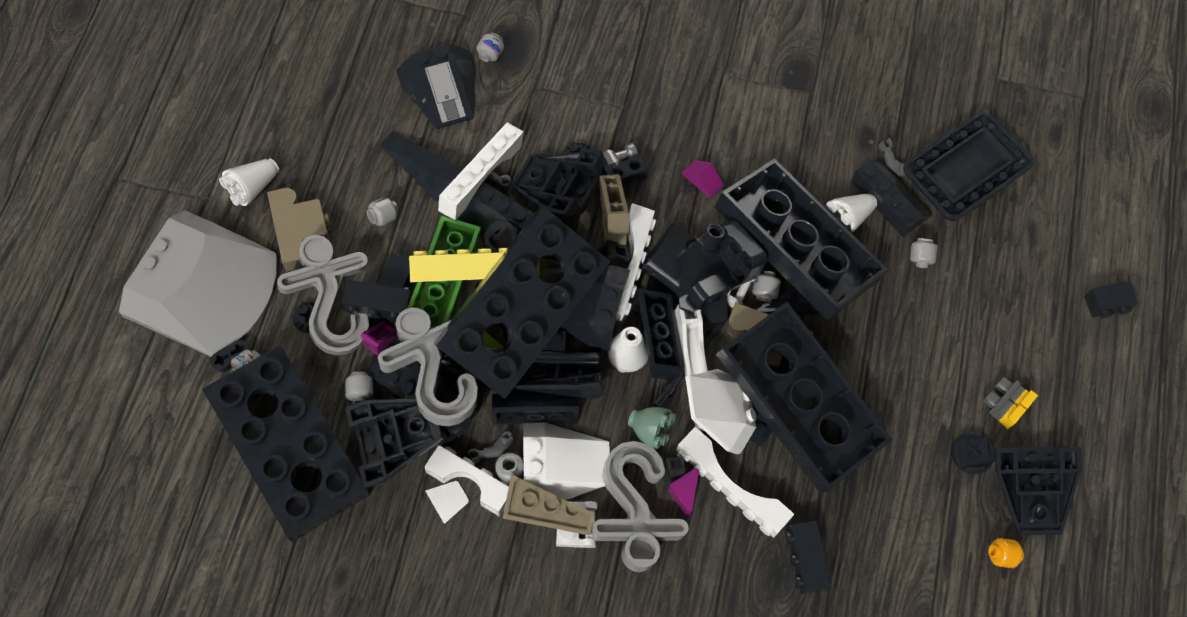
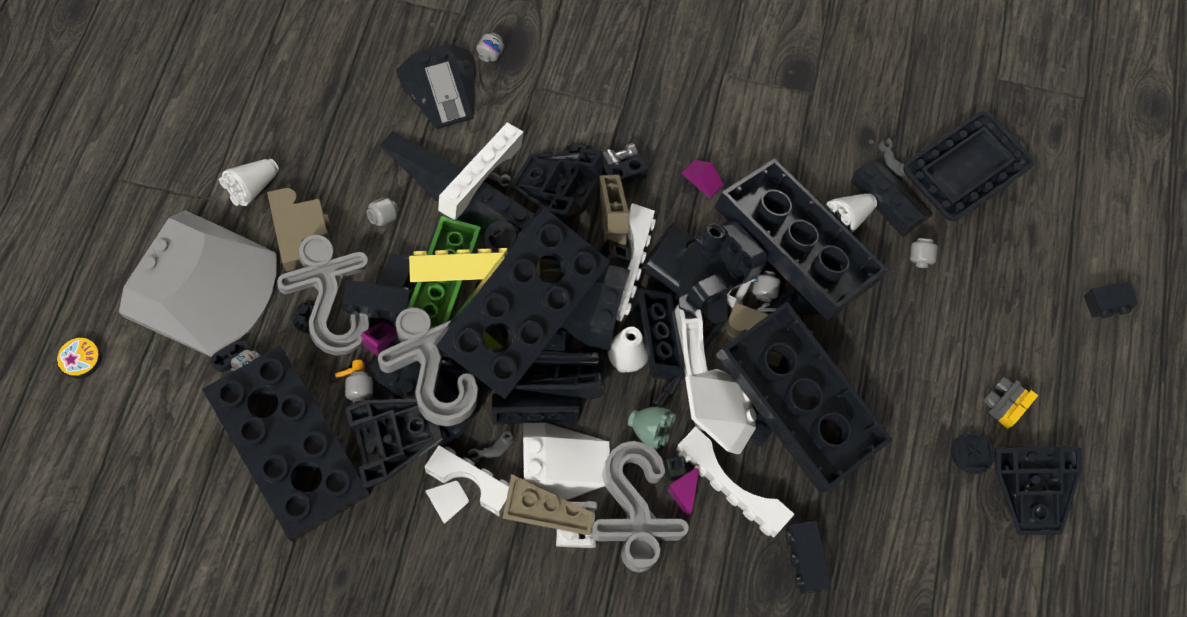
light grey head [495,453,524,484] -> none
light orange head [988,538,1024,568] -> none
none -> tile [56,337,102,379]
none -> light orange hand [335,360,365,378]

